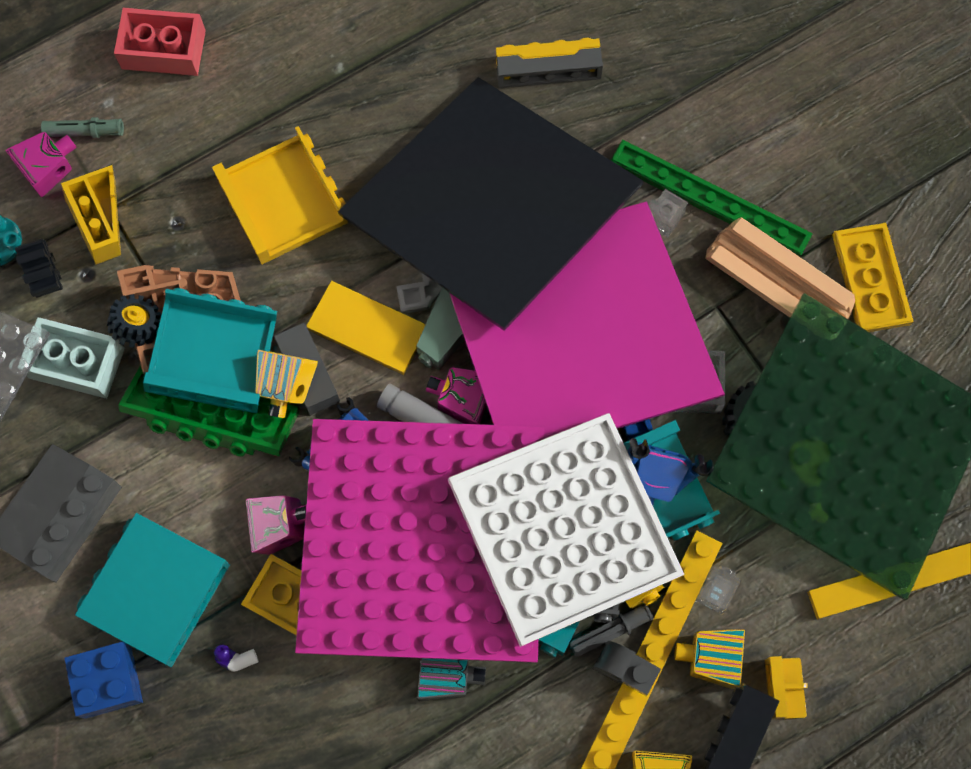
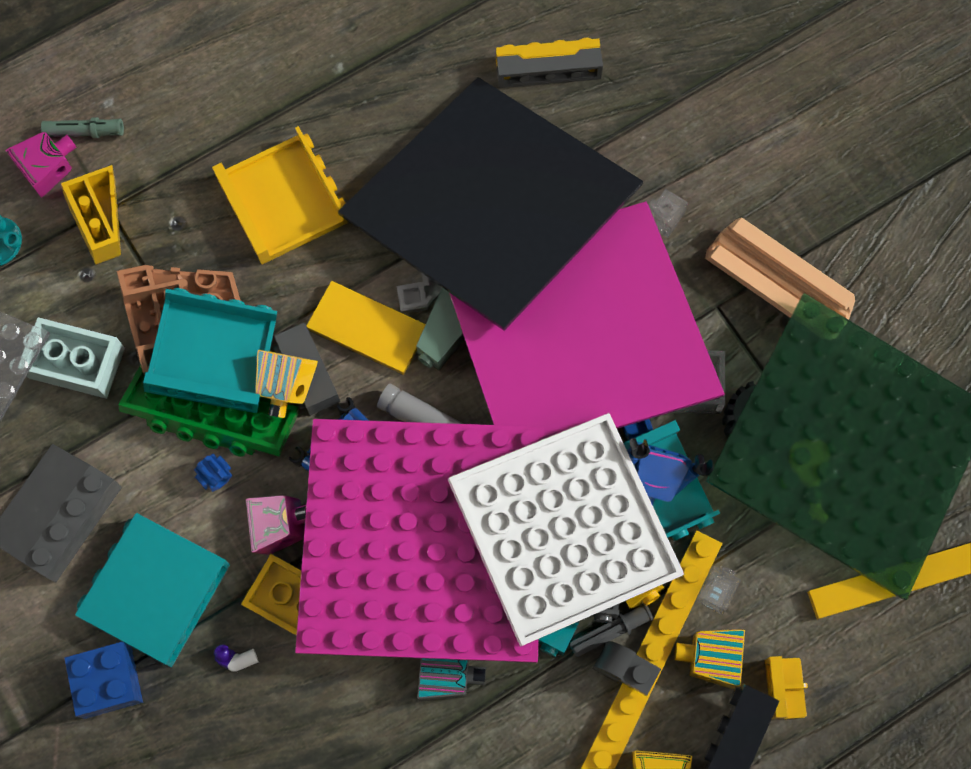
black gear [15,238,63,298] -> none
black wheel [107,294,161,348] -> none
coral brick [114,8,206,76] -> none
dark pink torso [426,368,487,425] -> none
green tile [611,139,813,257] -> none
yellow tile [832,223,914,334] -> none
none -> blue gear [194,454,232,492]

